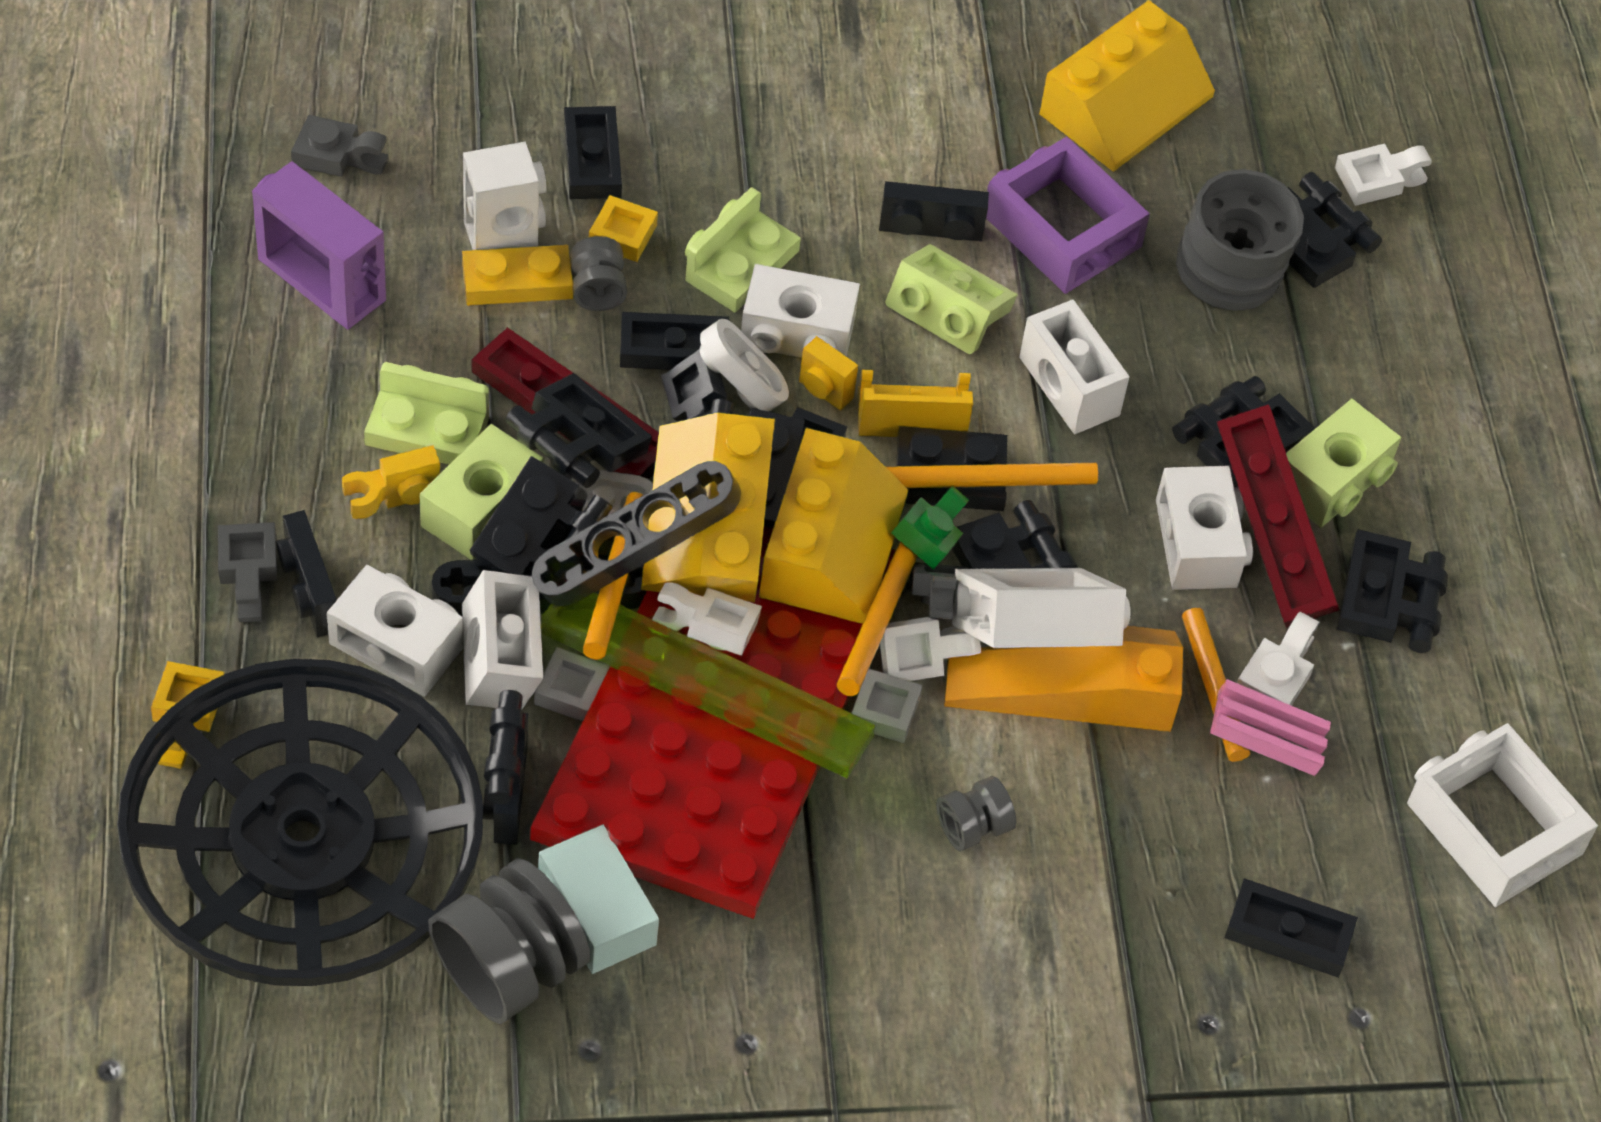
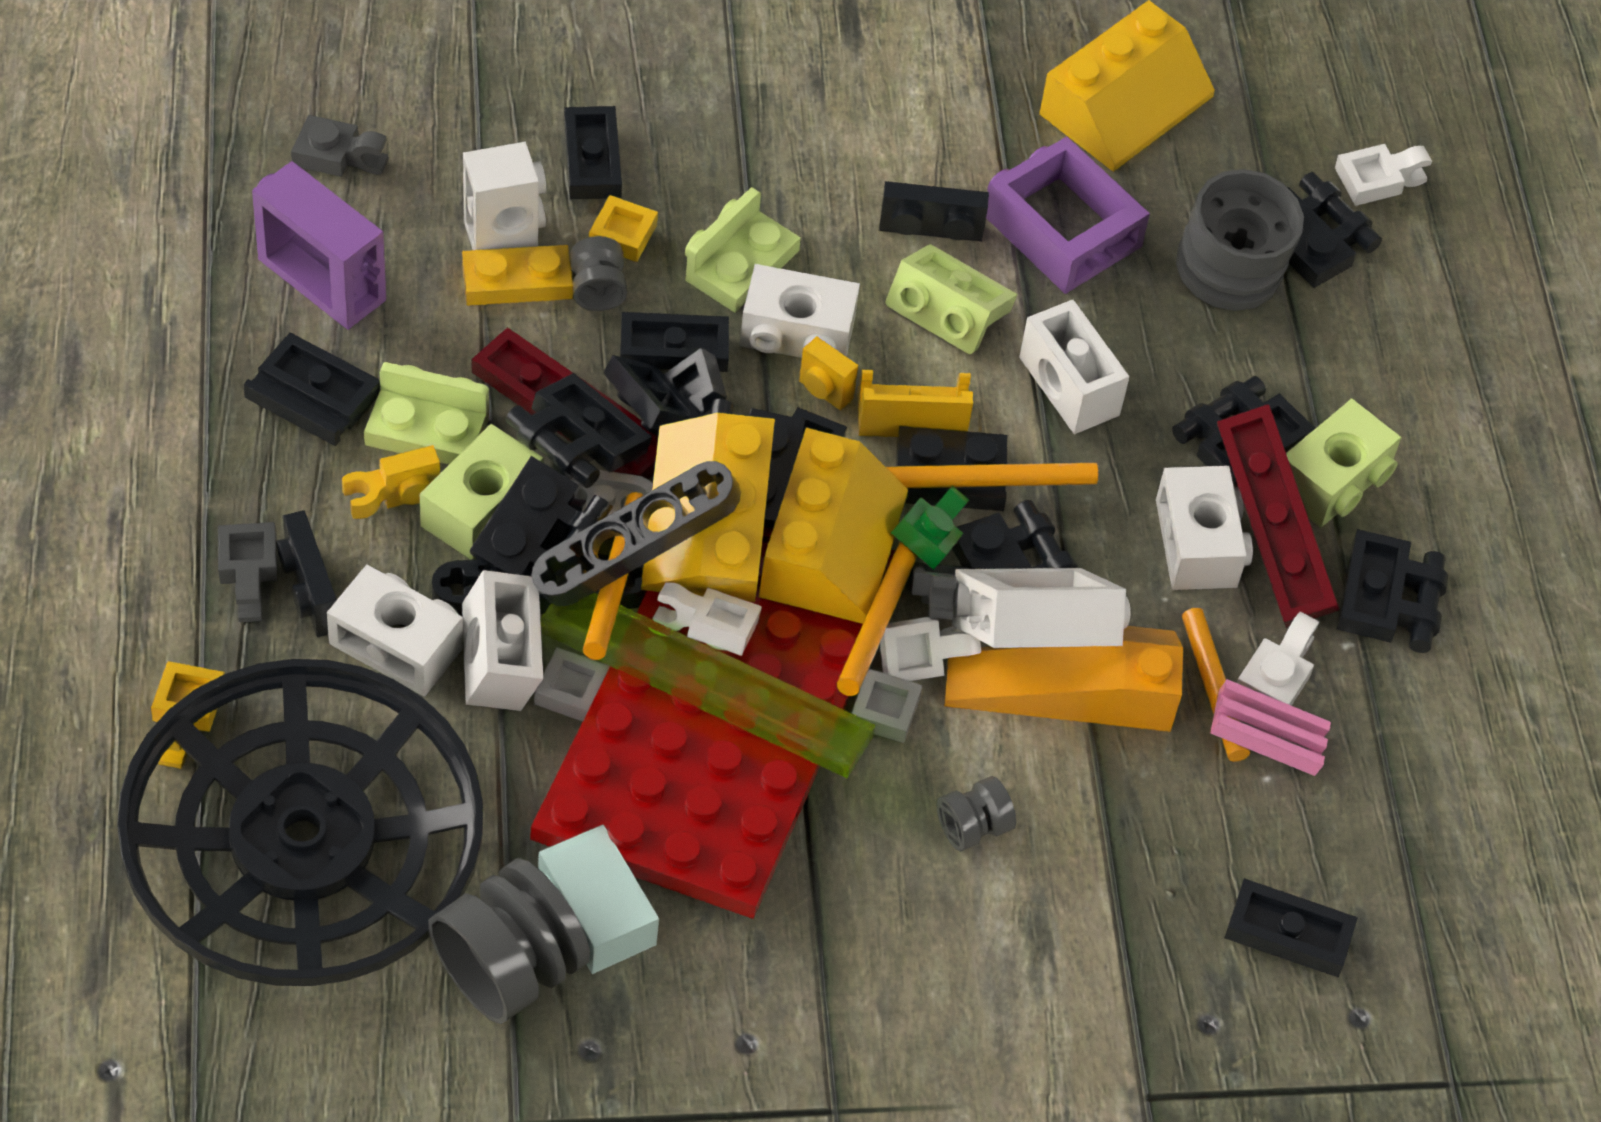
black plate [483,690,529,845] -> none
white plate [700,319,789,412] -> none
white window [1407,723,1598,908] -> none
none -> black plate [243,332,380,446]
none -> black plate [603,355,701,436]

